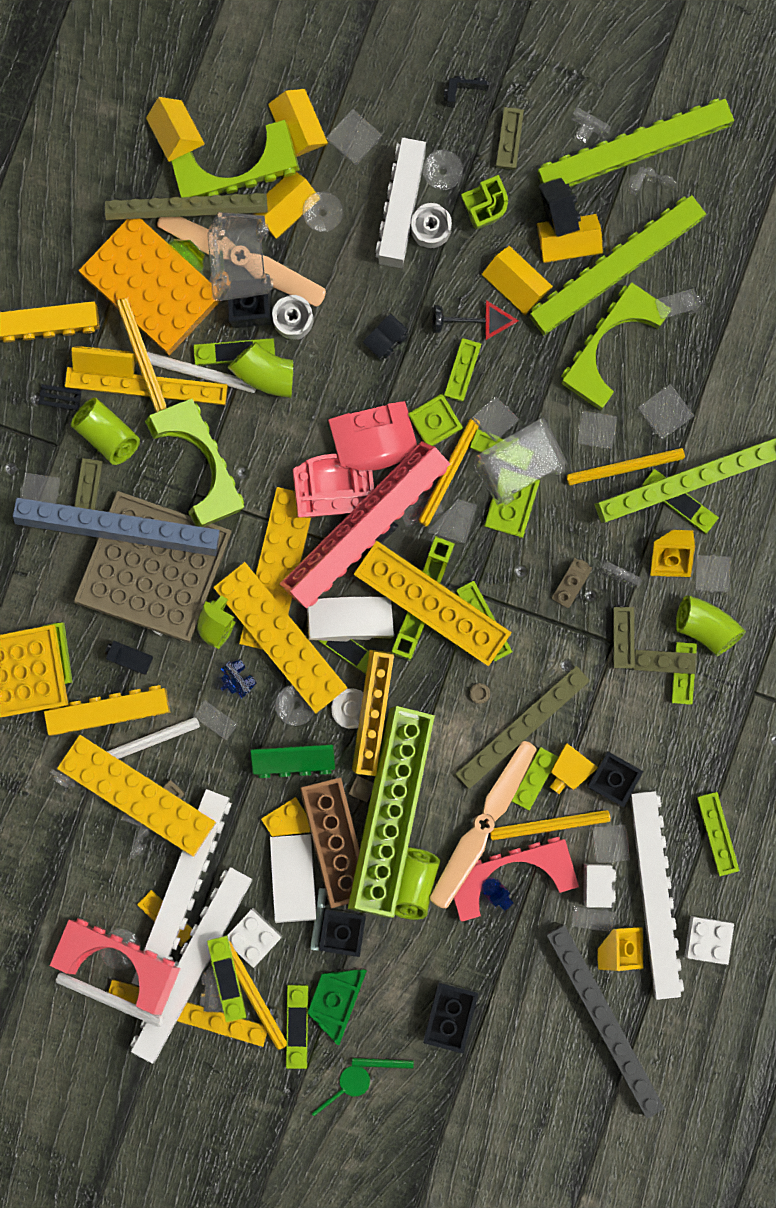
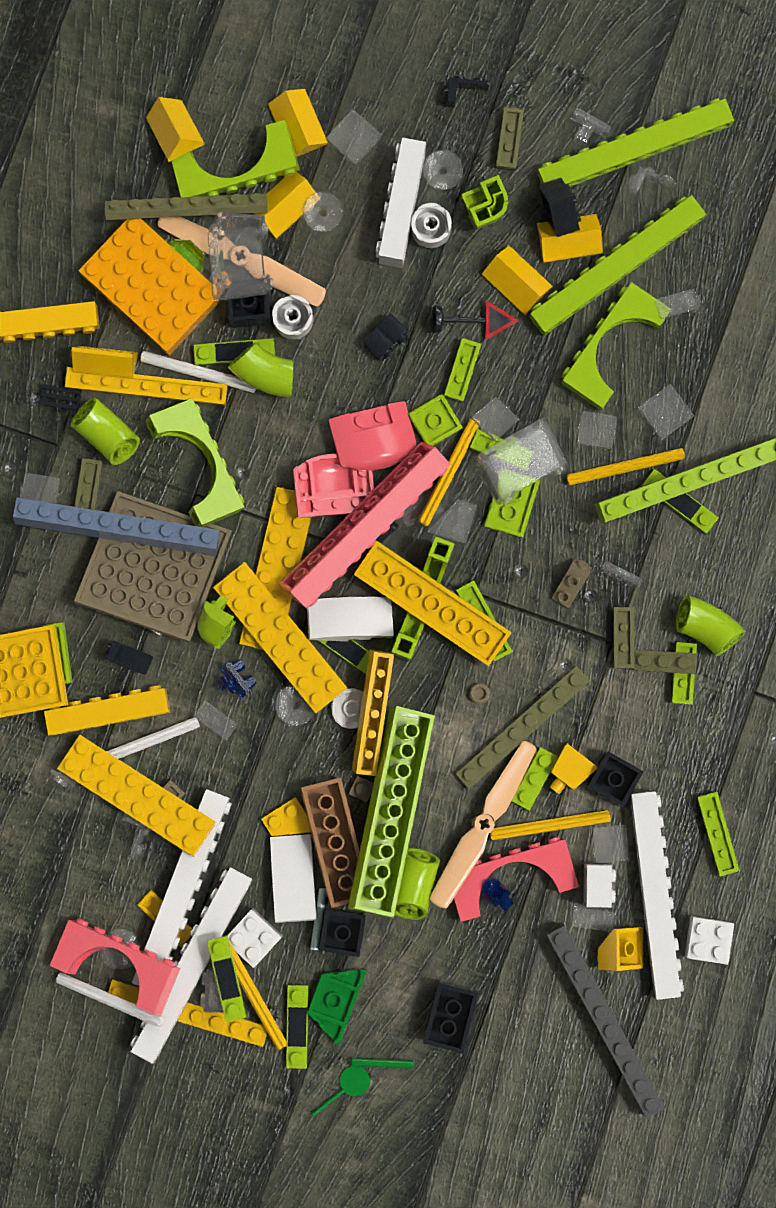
yellow axle [116,298,167,412] -> none
green slope [251,745,336,778] -> none
yellow slope [650,530,695,577] -> none
clear piece [695,554,731,593] -> none

